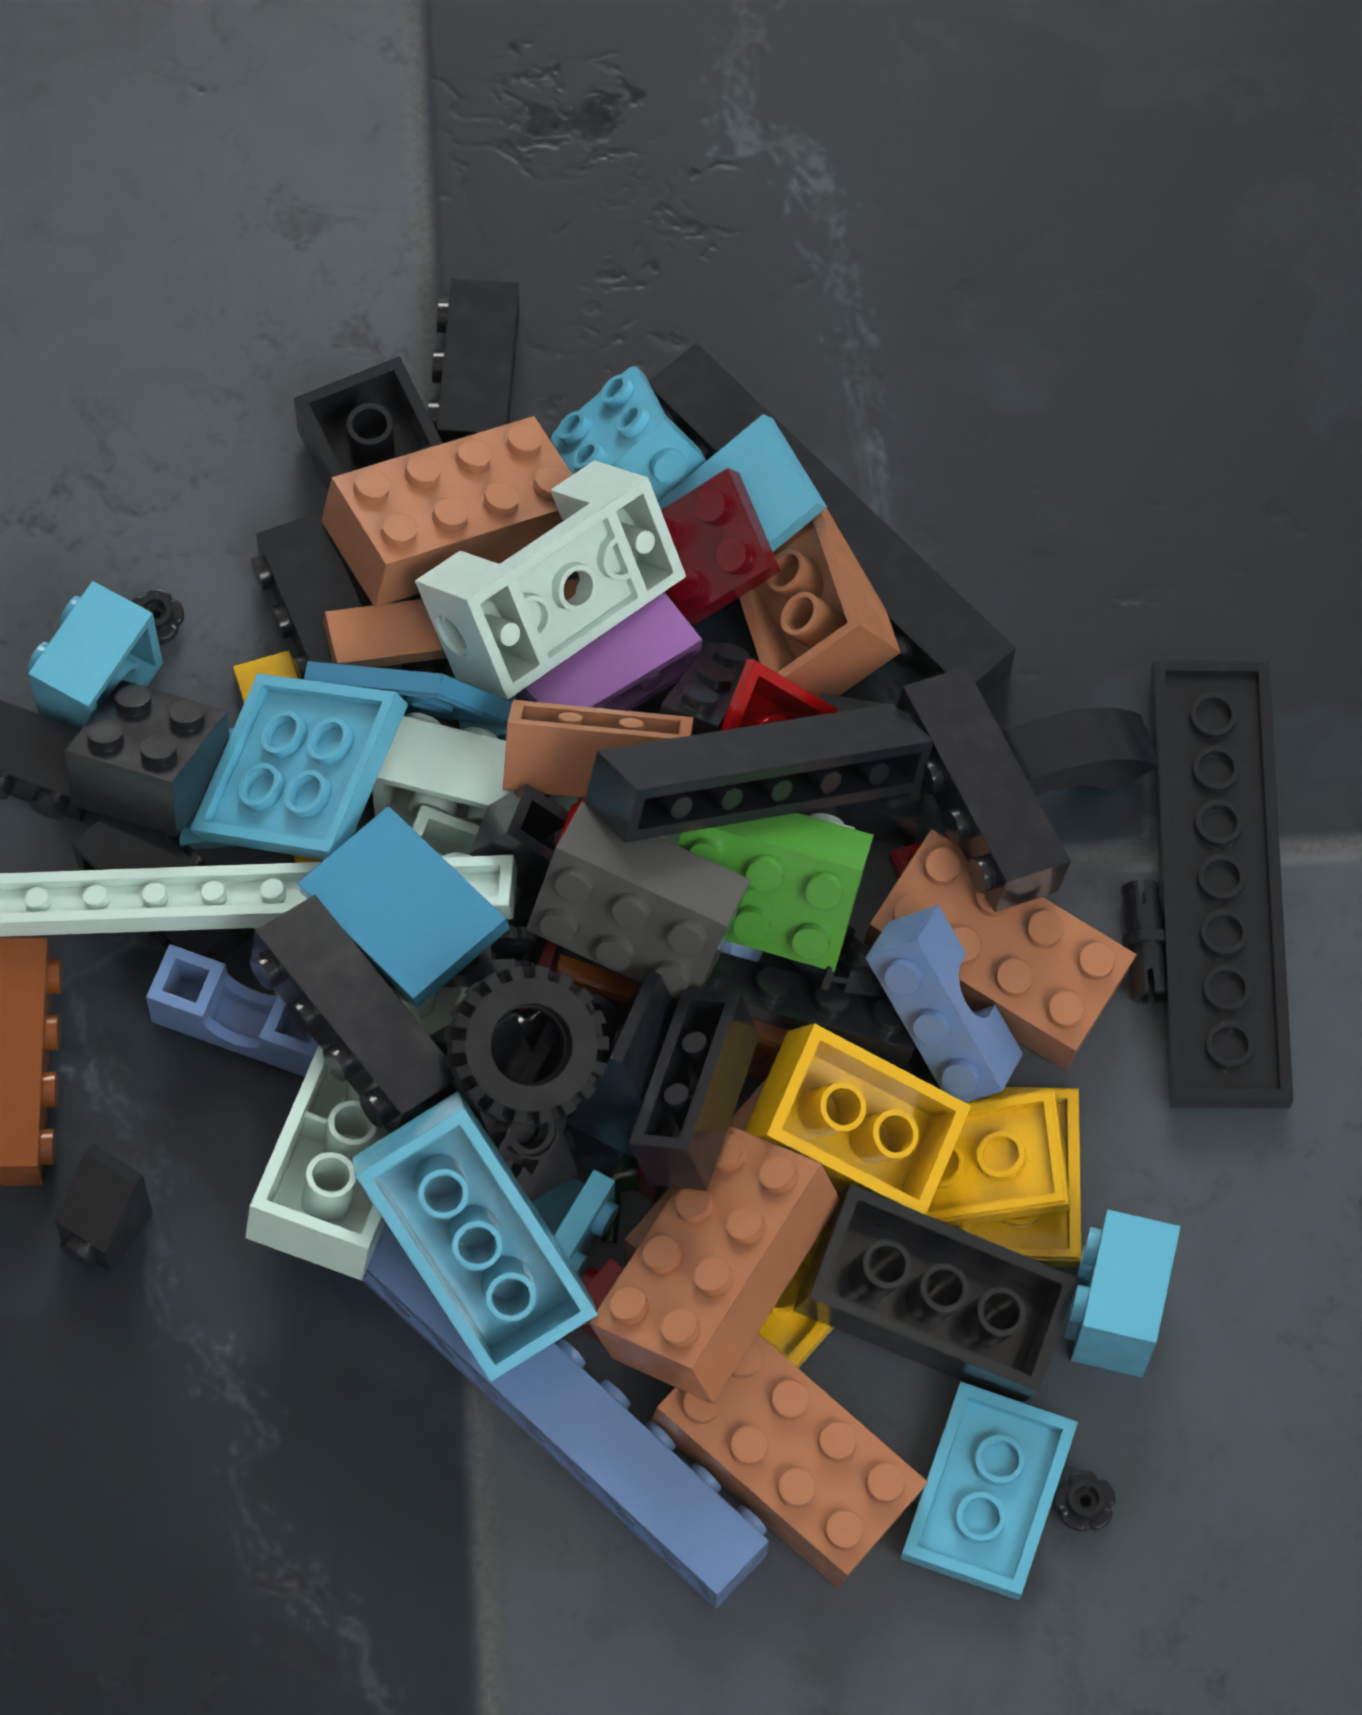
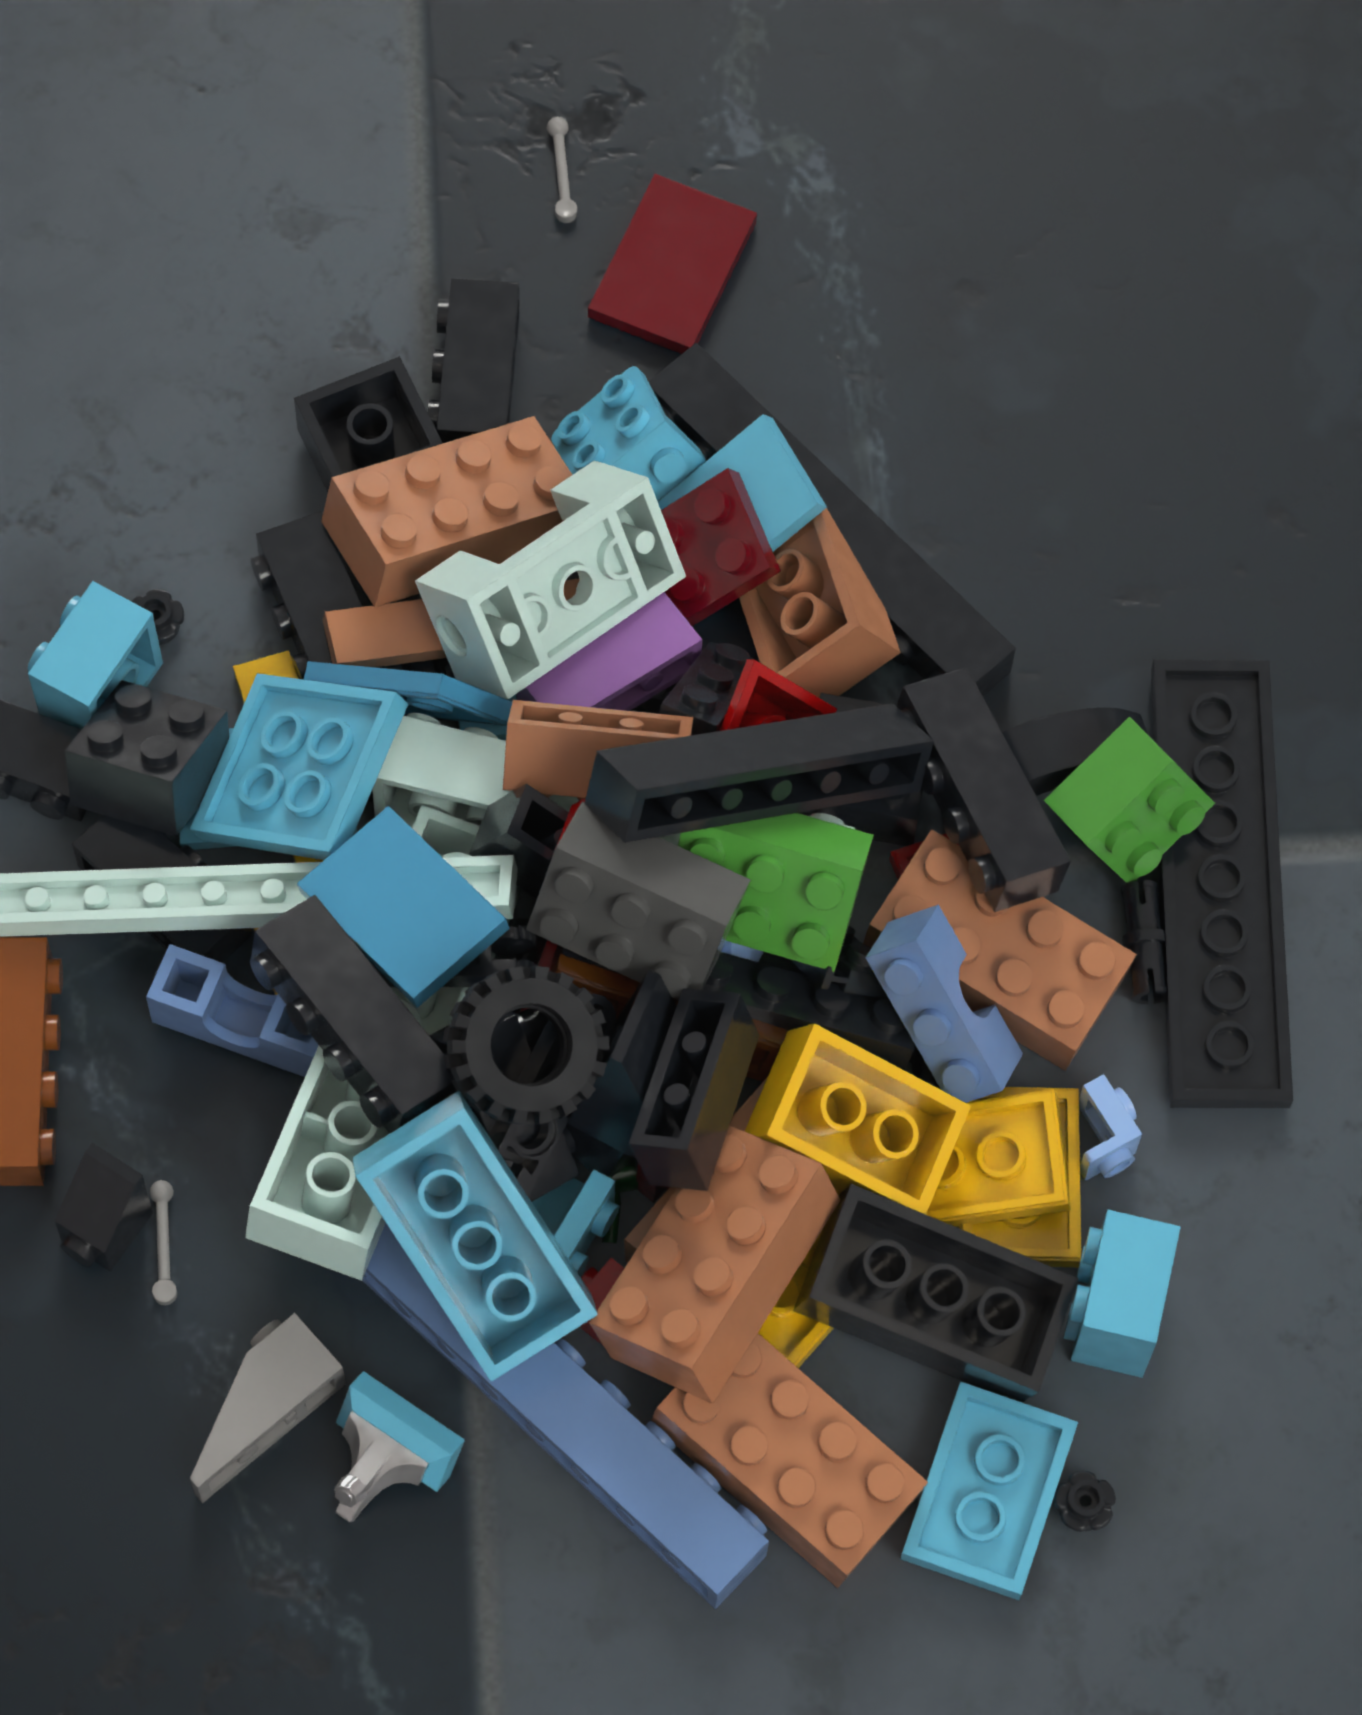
none -> light grey hinge [149,1180,177,1306]
none -> light grey slope [190,1313,346,1503]
none -> piece [334,1371,465,1522]
none -> light grey hinge [547,116,577,223]
none -> dark red tile [588,174,757,354]
none -> bright green brick [1044,717,1215,883]
none -> light blue bracket [1079,1074,1142,1180]

